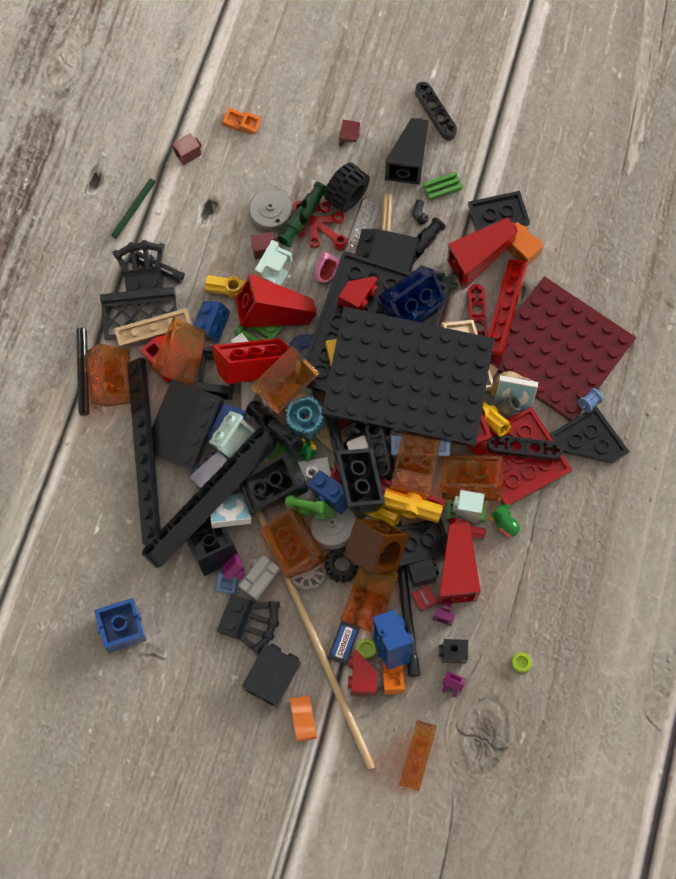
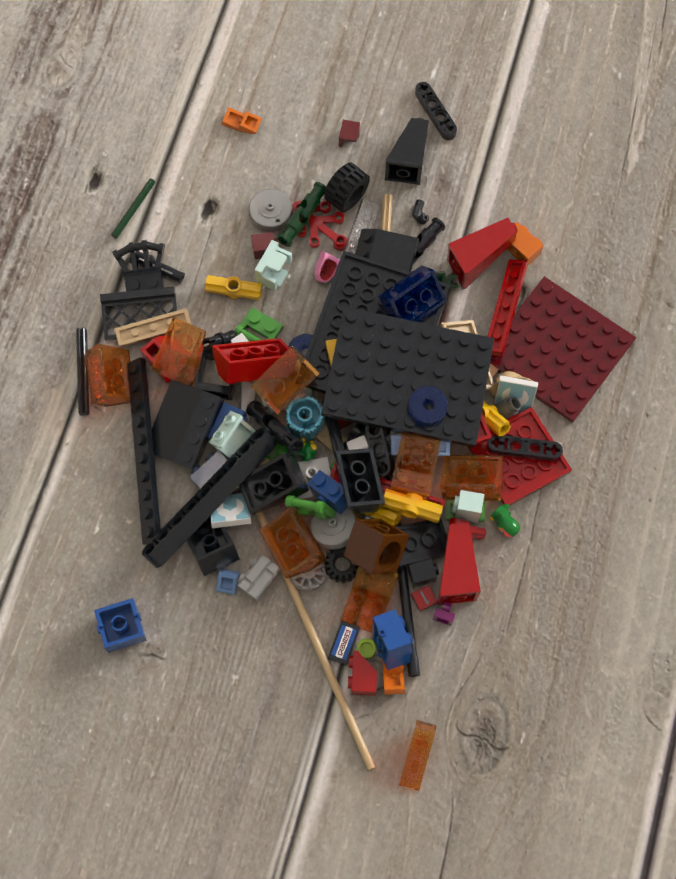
brick [172,133,202,165] -> none
blue bracket [191,301,230,343] -> none
black plate [217,594,280,656] -> none
magenta tile [222,553,245,580] -> none
red slope [235,274,317,327] -> none
black panel [242,643,301,709] -> none
orange slope [290,695,317,742] -> none
red slope [337,276,378,311] -> none
bright green tile [423,172,463,201] -> none
black brick [438,639,468,664] -> none
magenta tile [442,671,466,698] -> none
black plate [467,191,530,232] -> none
red beam [467,284,488,337] -> none
lime tile [511,652,532,673] -> none
black plate [550,406,630,463] -> none
medium blue bush [578,388,604,413] -> none
none -> black pin [203,330,237,350]
none -> clear blue tile [408,386,448,425]

